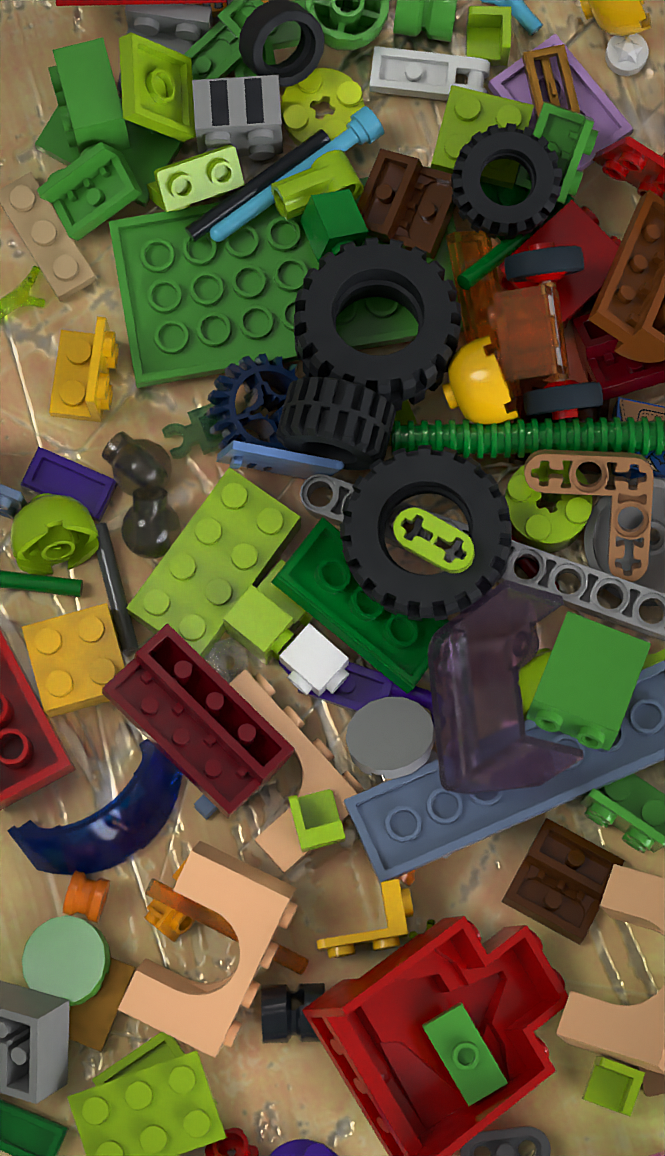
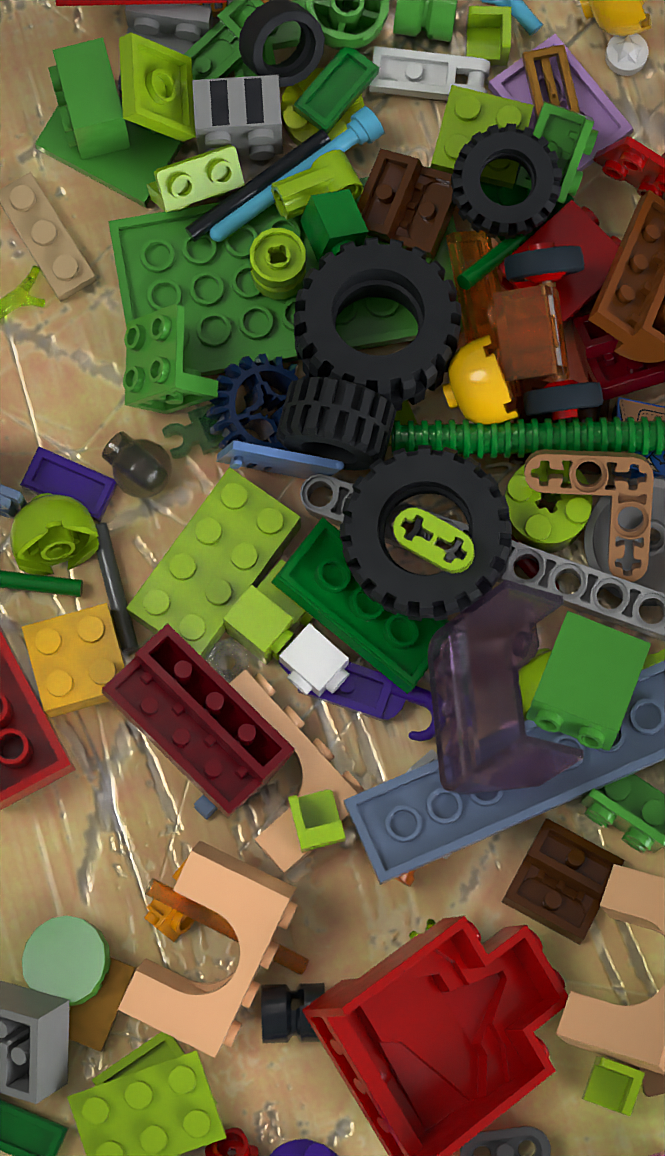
clear blue windscreen [7,739,183,875] -> none
bright green bracket [37,142,143,241] -> none
yellow bracket [49,317,119,422] -> none
orange wheel [63,870,110,923] -> none
clear smoke piece [121,486,182,559] -> none
yellow bracket [316,879,414,959] -> none
light grey tile [346,697,436,779] -> none
bright green plate [422,1002,508,1106] -> none
none -> bright green bracket [123,303,218,414]
none -> lime wheel [250,228,306,299]
none -> green tile [293,47,379,134]

